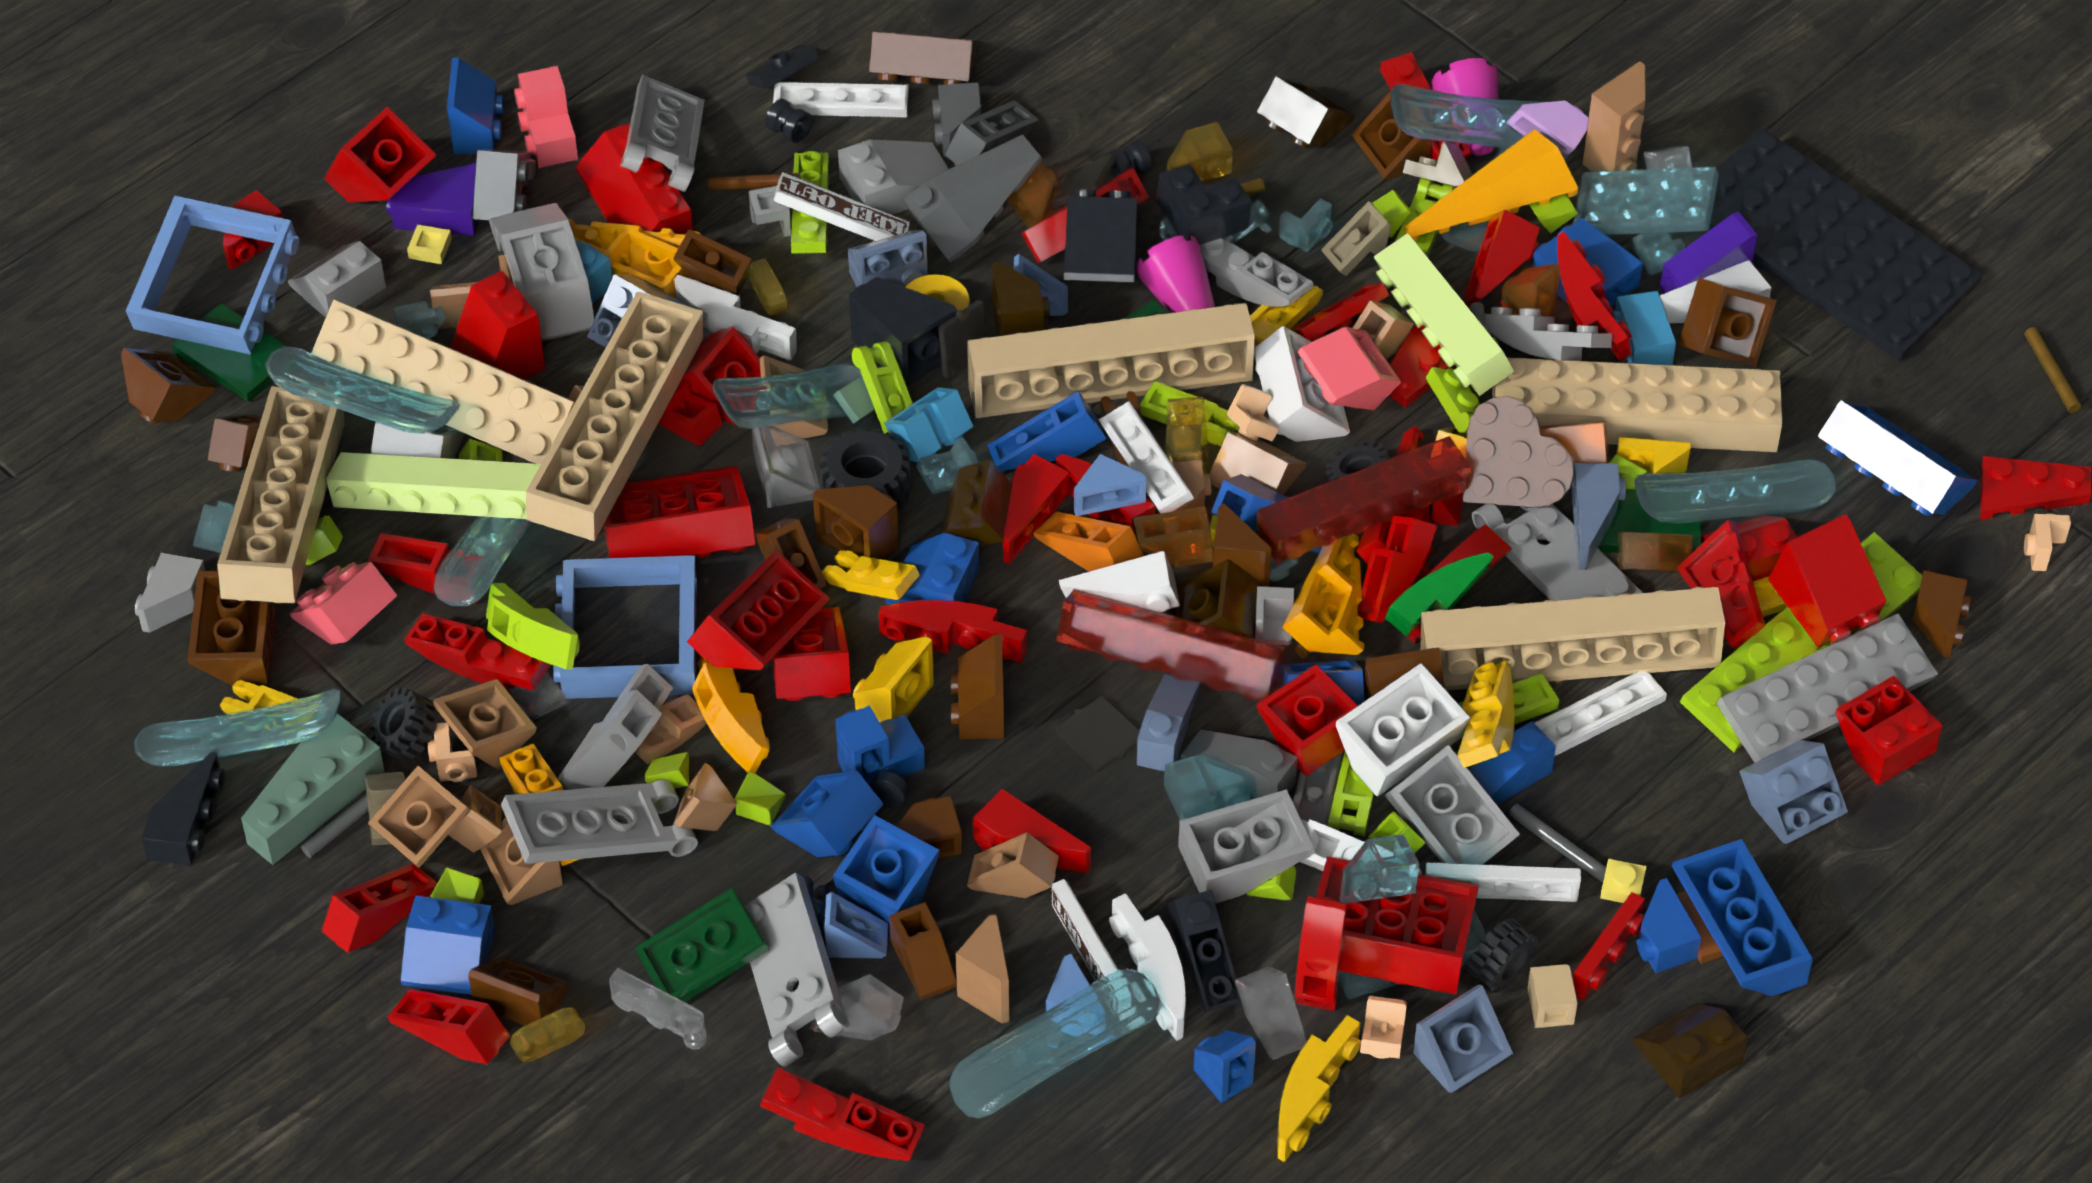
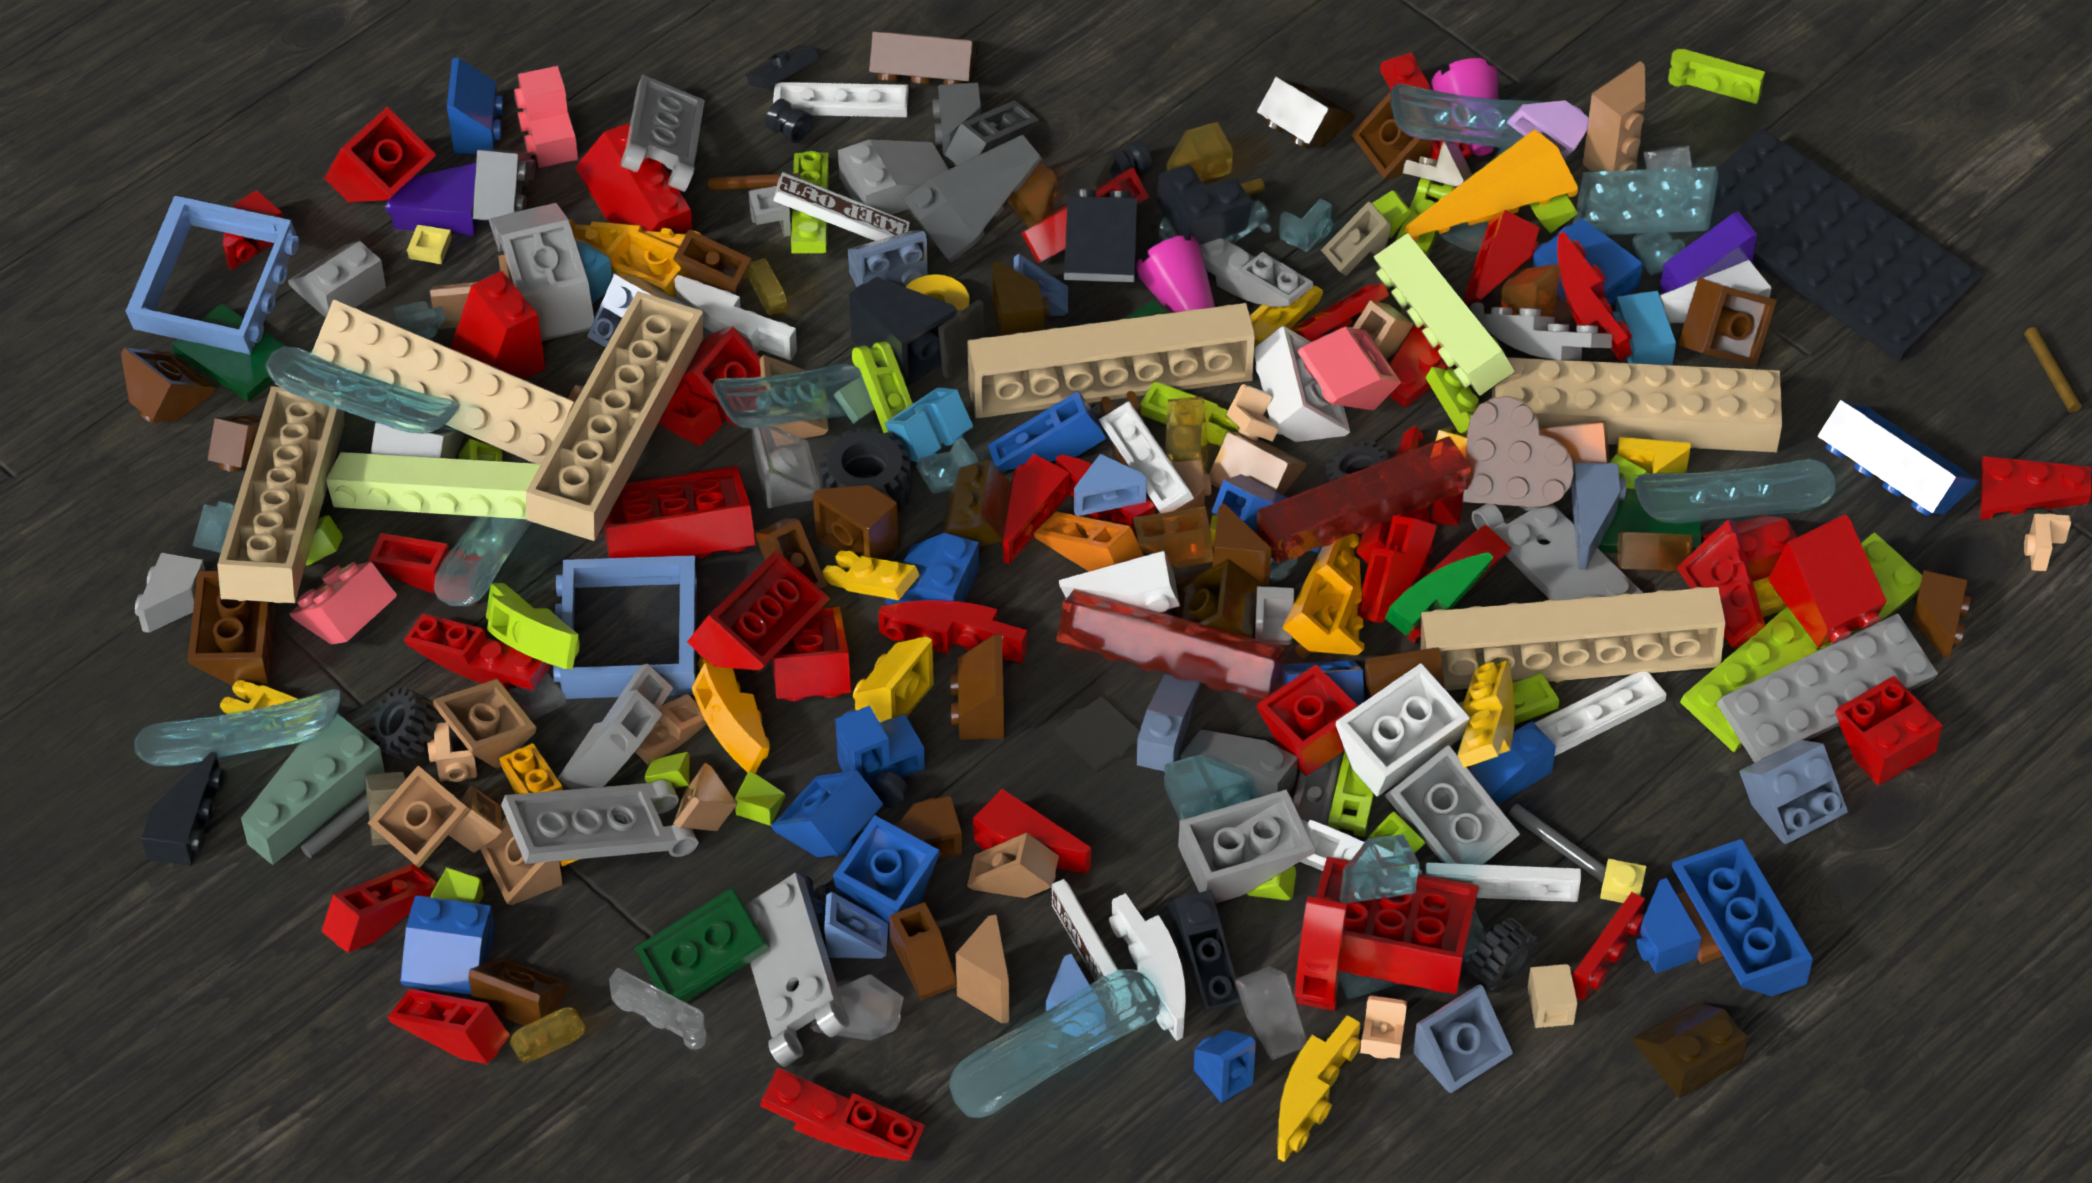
none -> lime plate [1668,49,1765,104]

